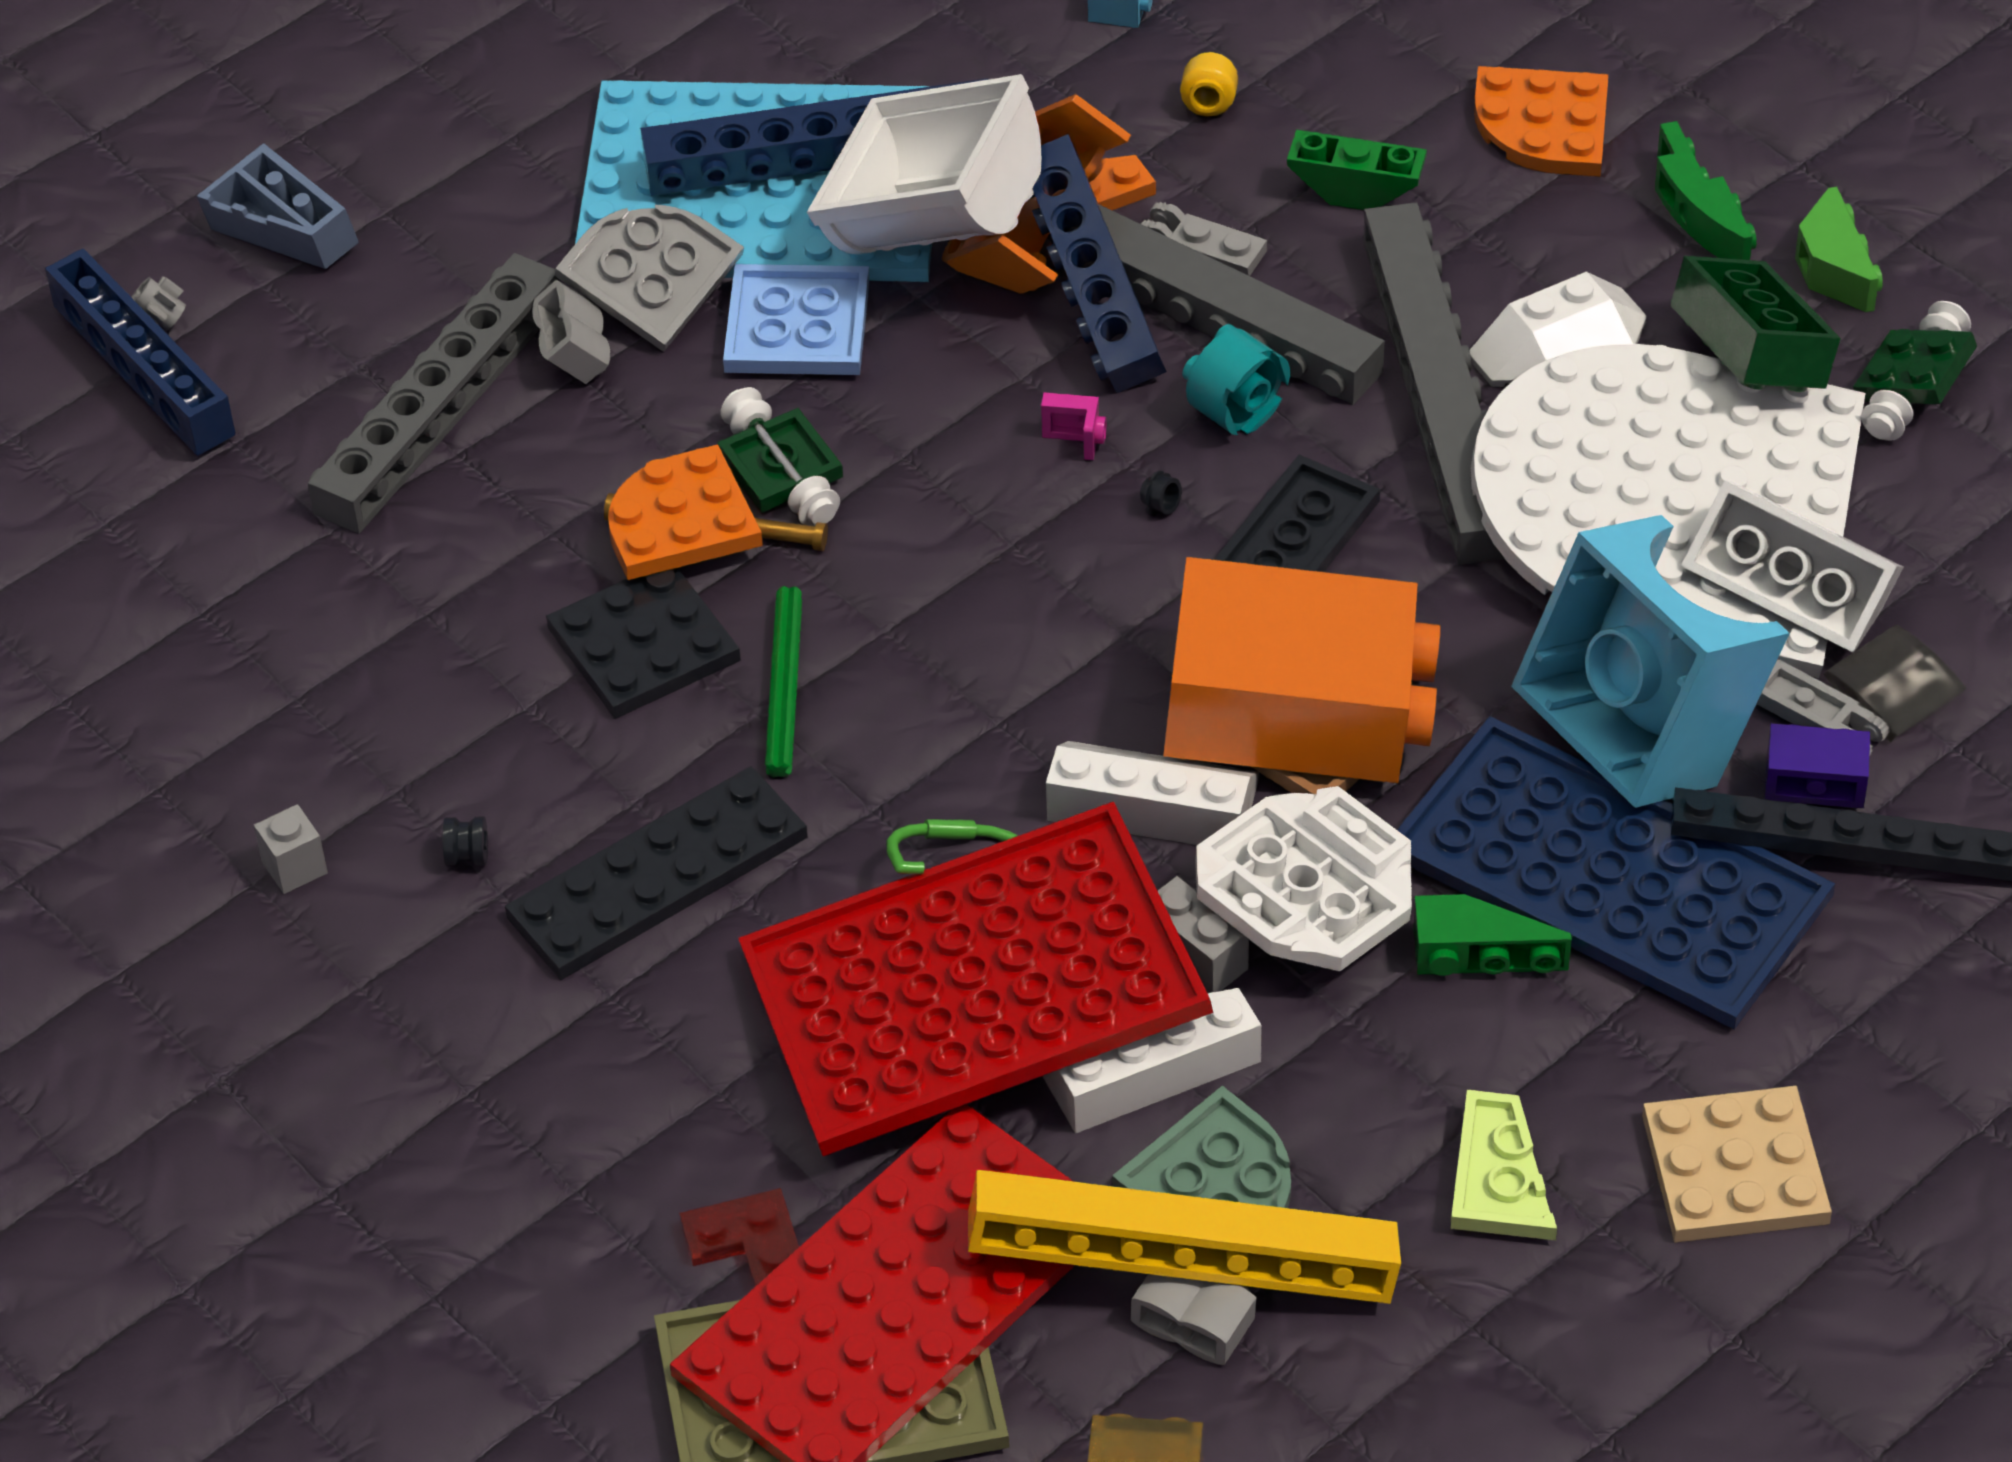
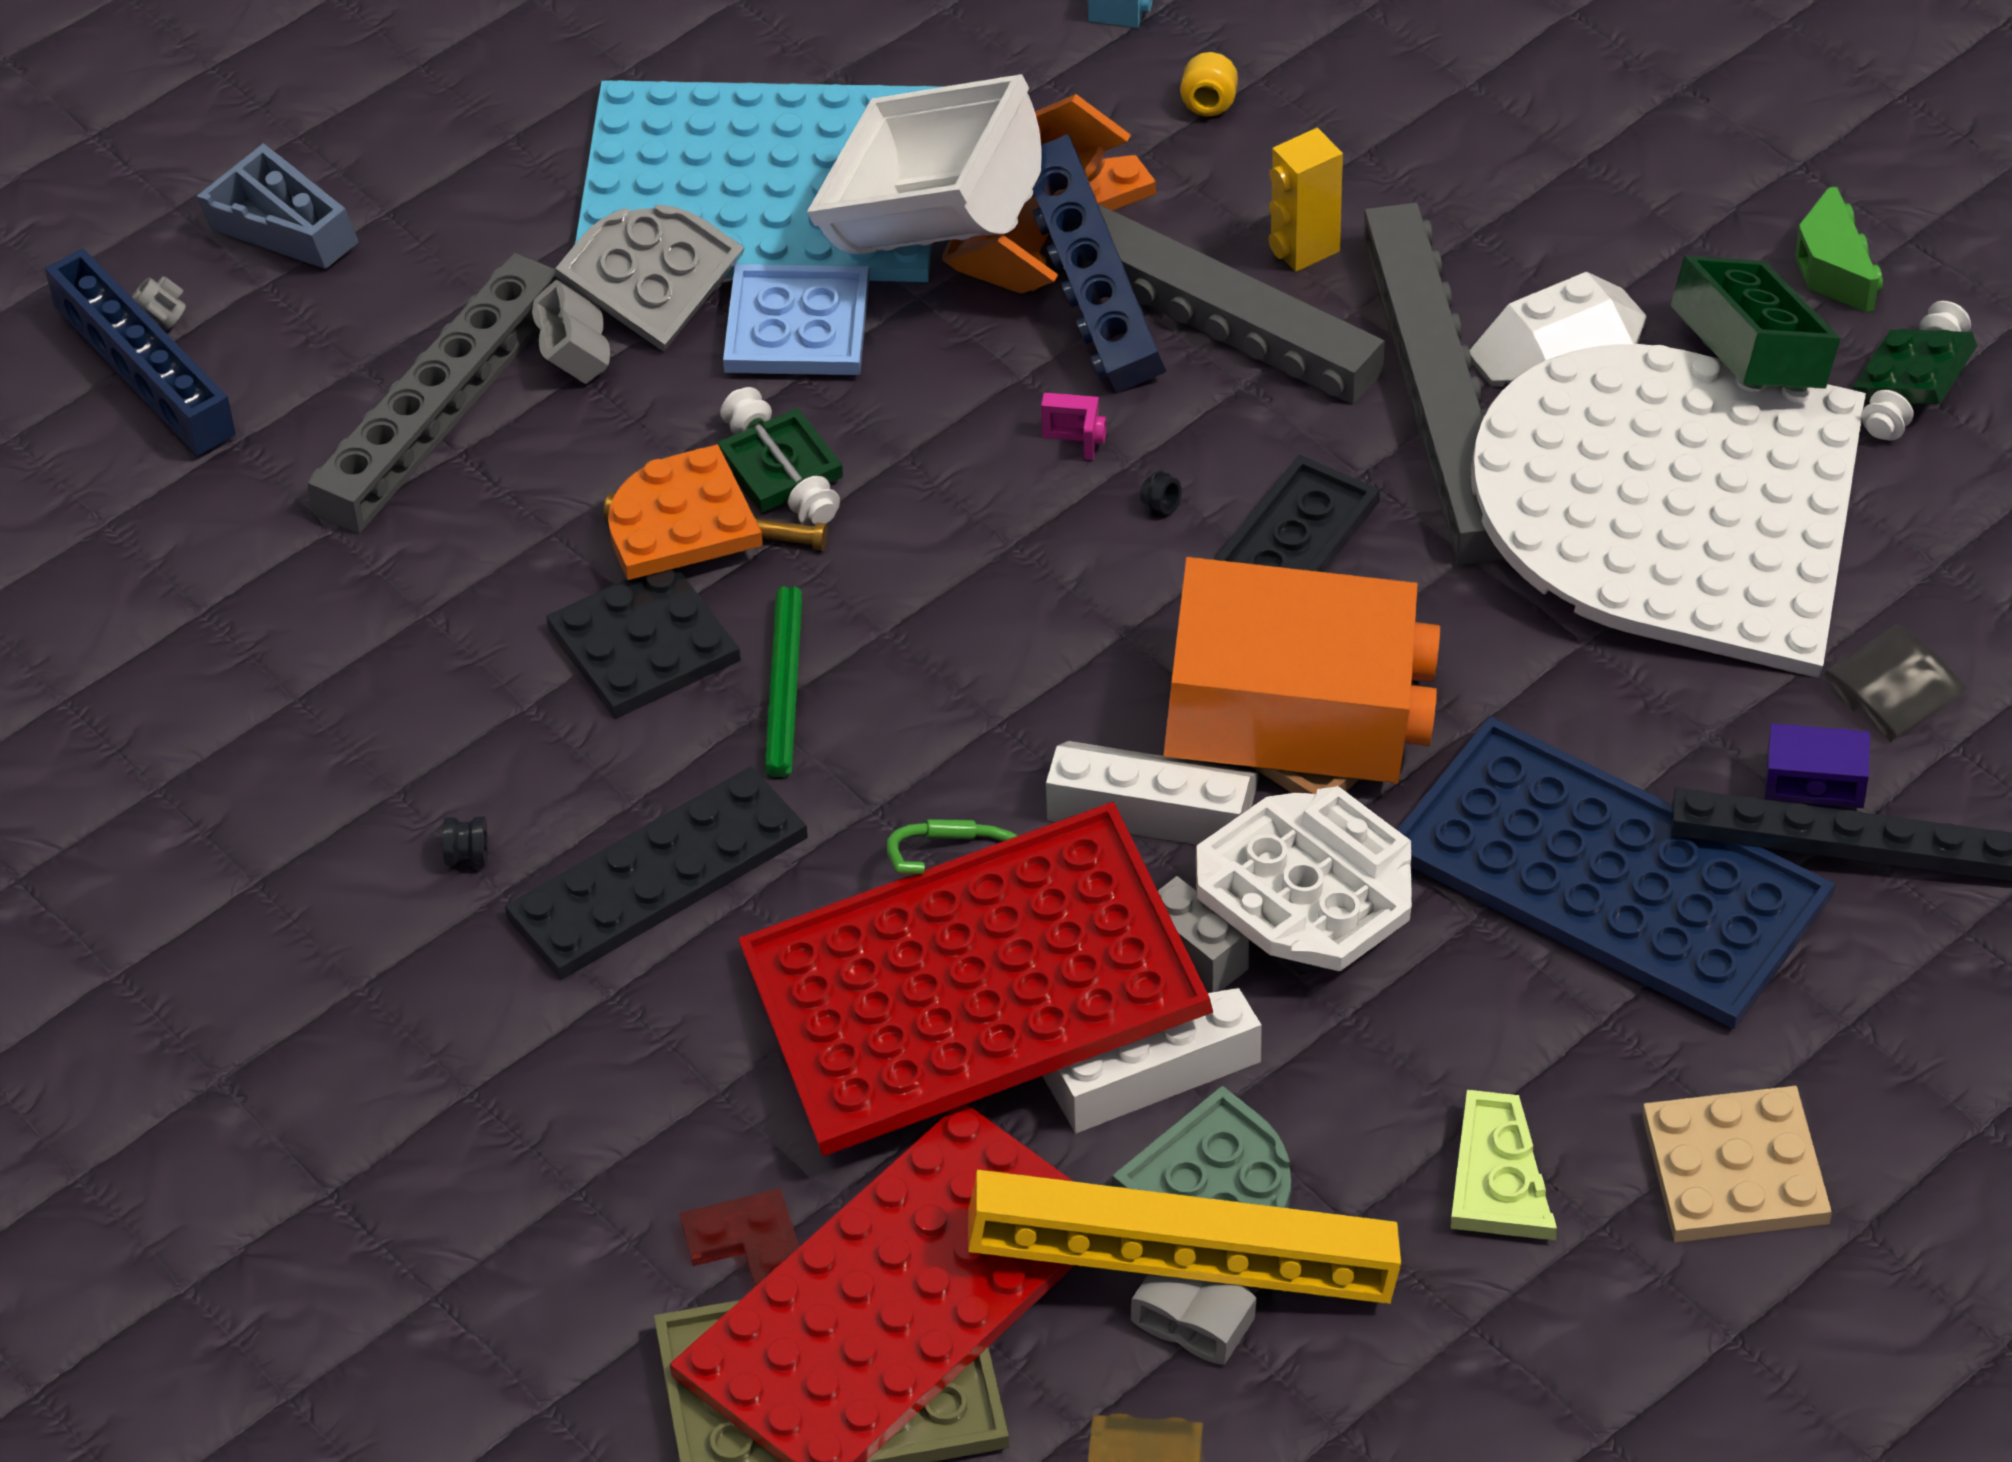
light grey brick [254,804,328,894] -> none
dark blue brick [640,78,989,196] -> none
light grey hinge [1141,201,1267,276] -> none
teal brick [1182,324,1290,435] -> none
green slope [1287,129,1427,210] -> none
green slope [1413,894,1572,976] -> none
orange plate [1474,66,1609,177] -> none
medium azure piece [1511,515,1790,808] -> none
green slope [1655,121,1757,260] -> none
white slope [1681,480,1904,652] -> none
light grey hinge [1756,659,1889,756] -> none
none -> yellow brick [1269,127,1343,272]

